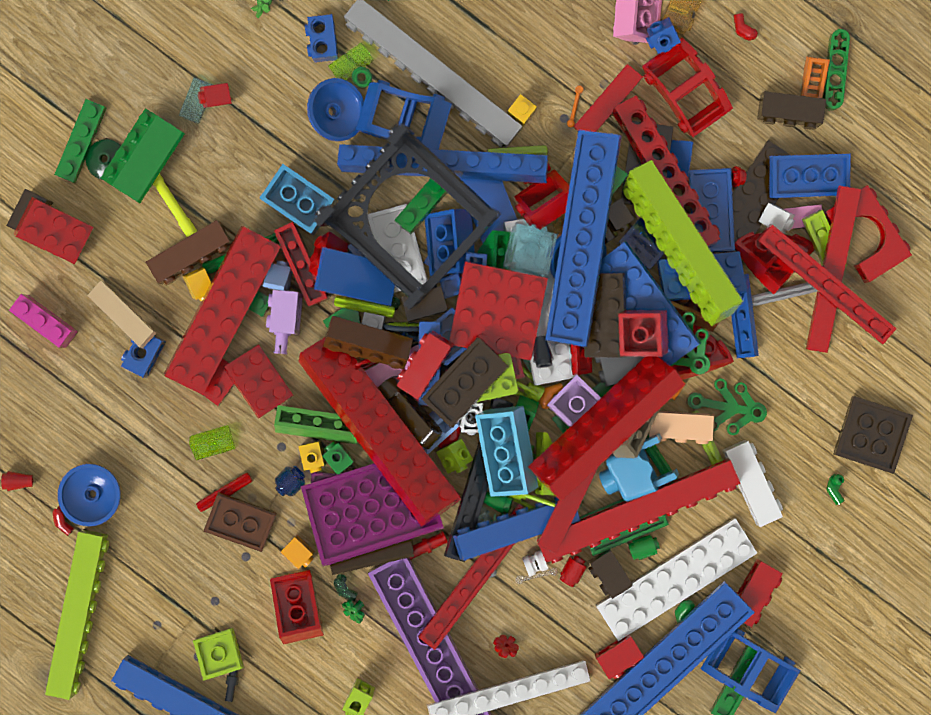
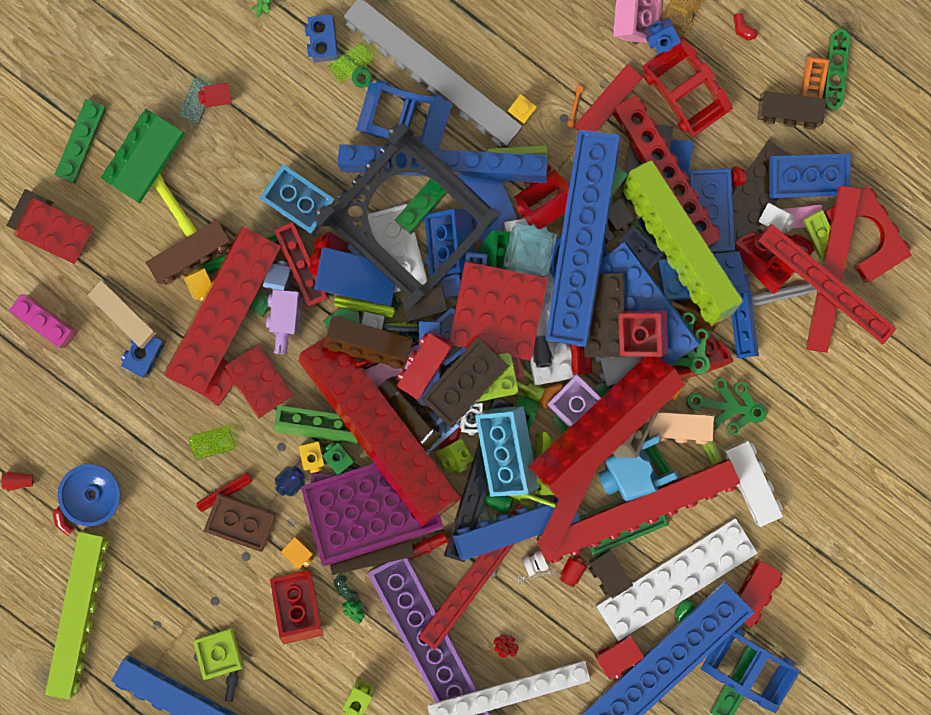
dark green dish [86,139,121,180] -> none
blue dish [307,78,364,141] -> none
green brick [628,534,660,560] -> none
green arm [826,474,845,505] -> none
dark brown plate [833,396,913,474] -> none

